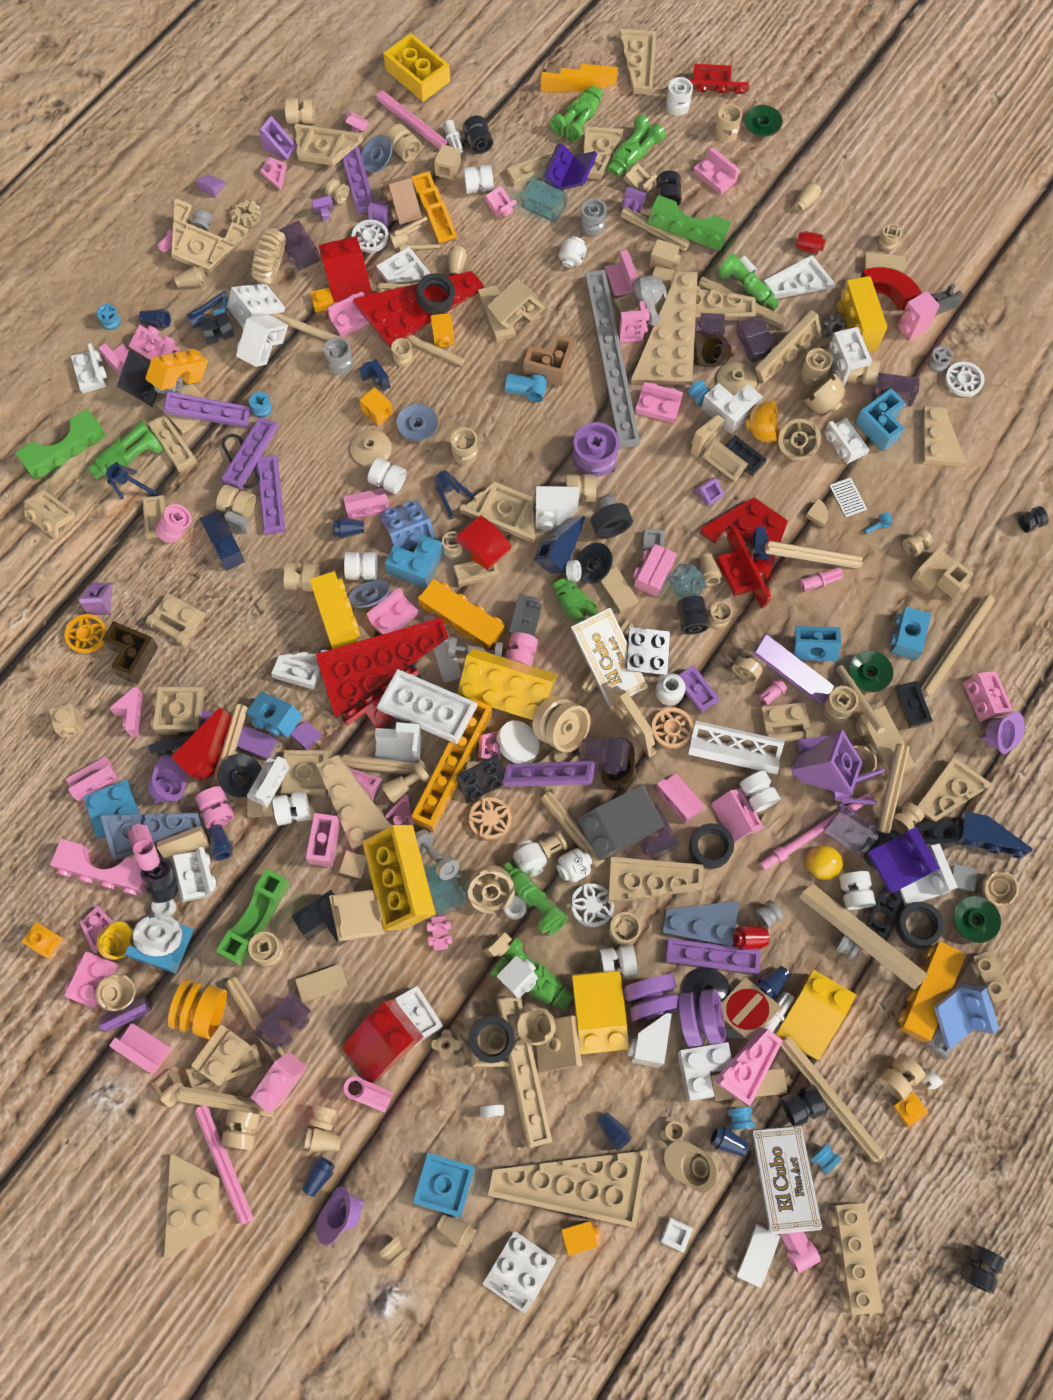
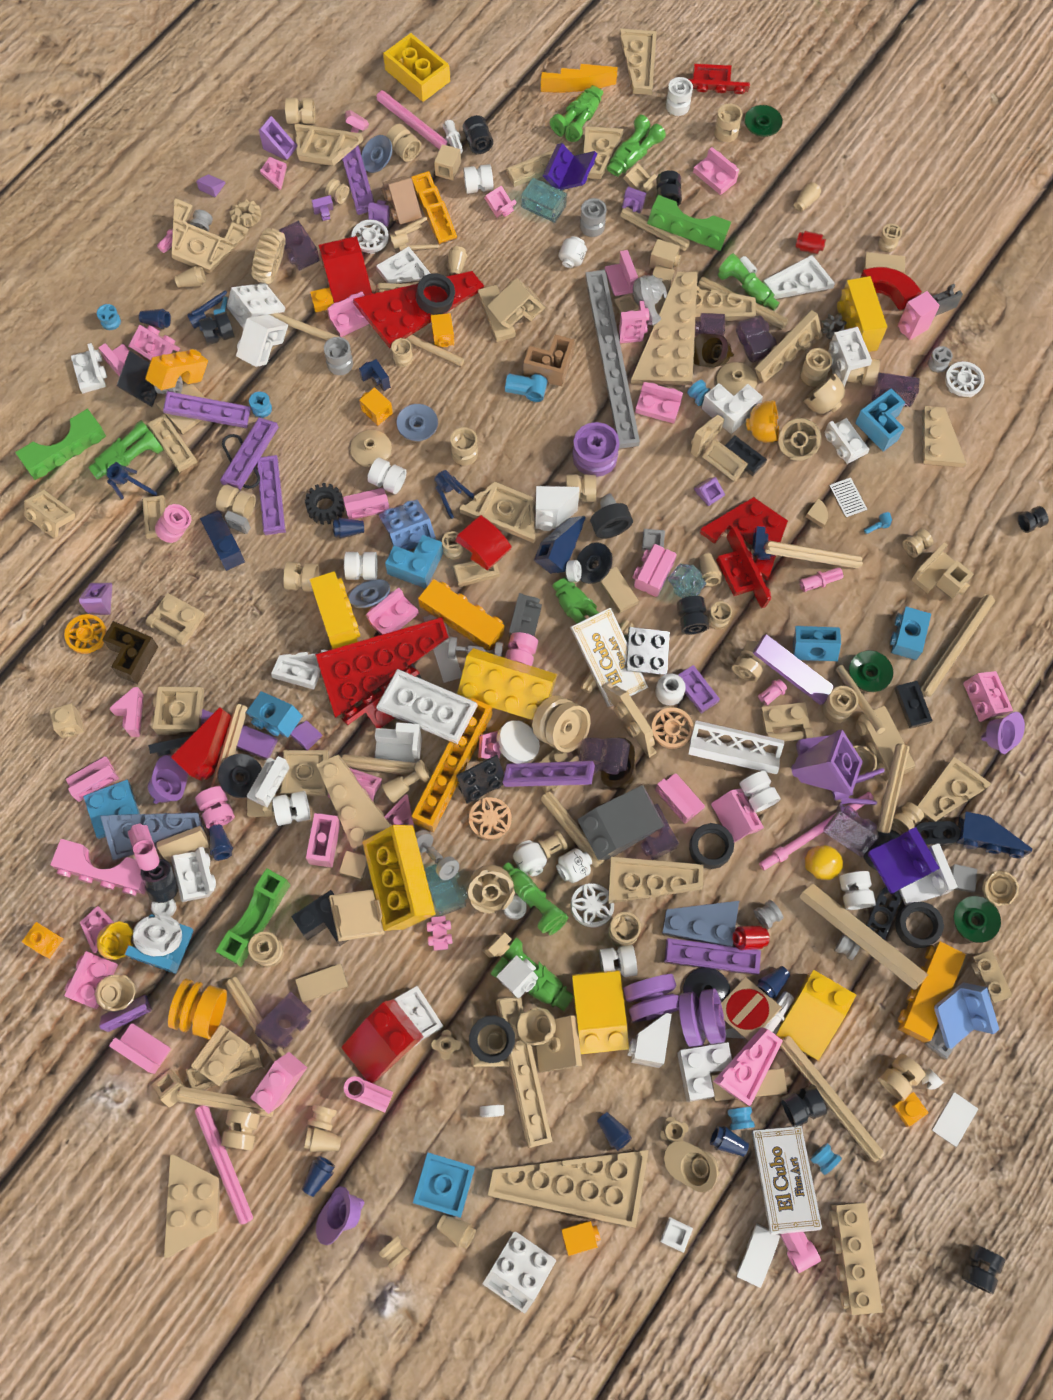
none -> black tyre [305,483,345,525]
none -> white sticker [933,1093,978,1147]

